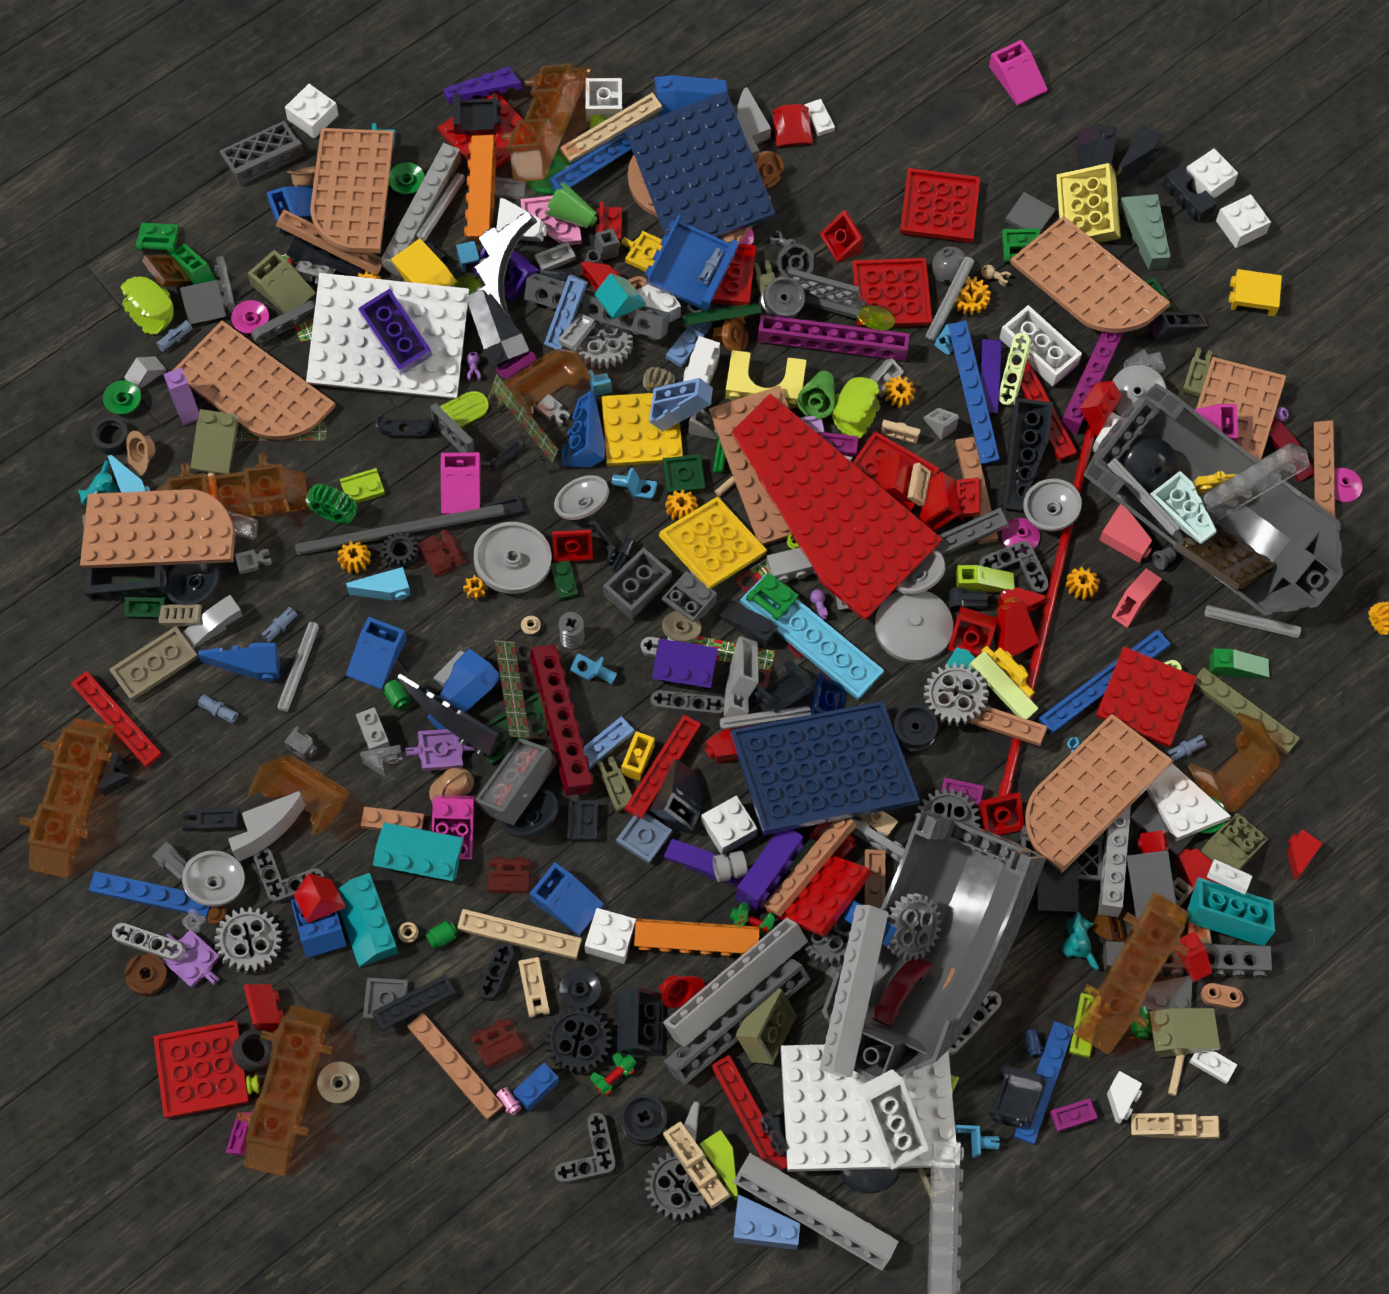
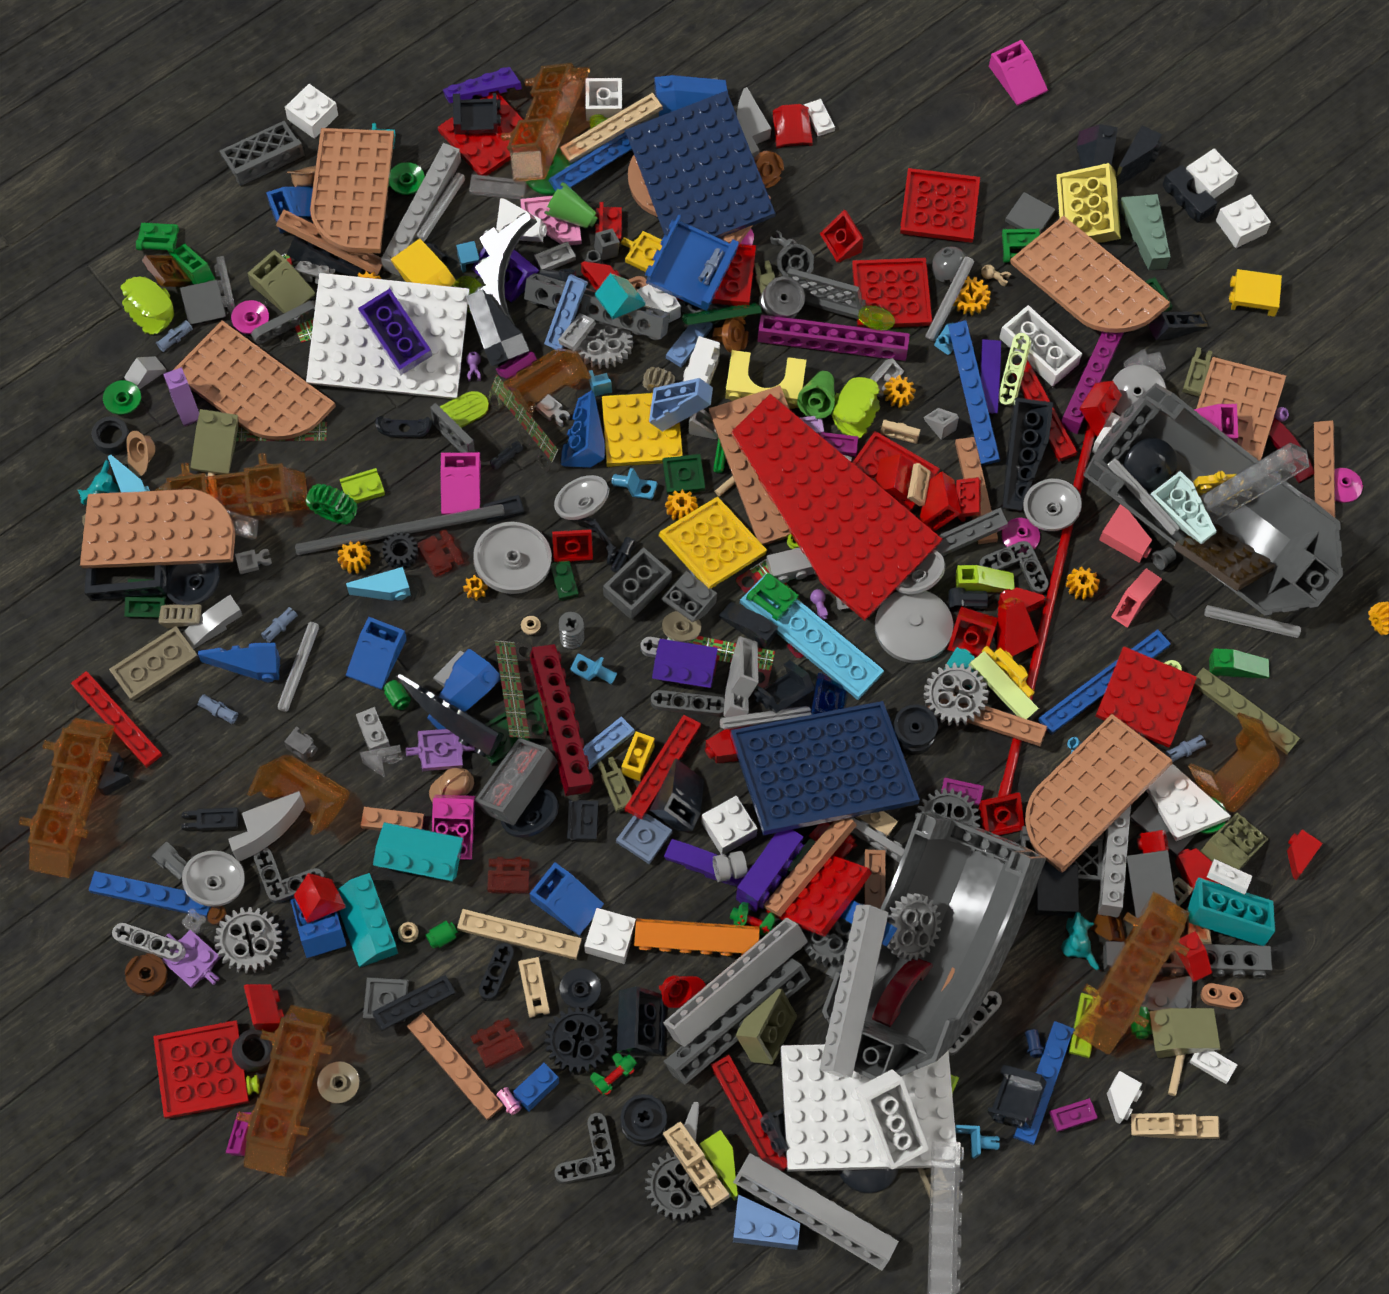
orange brick [464,135,497,244] -> none

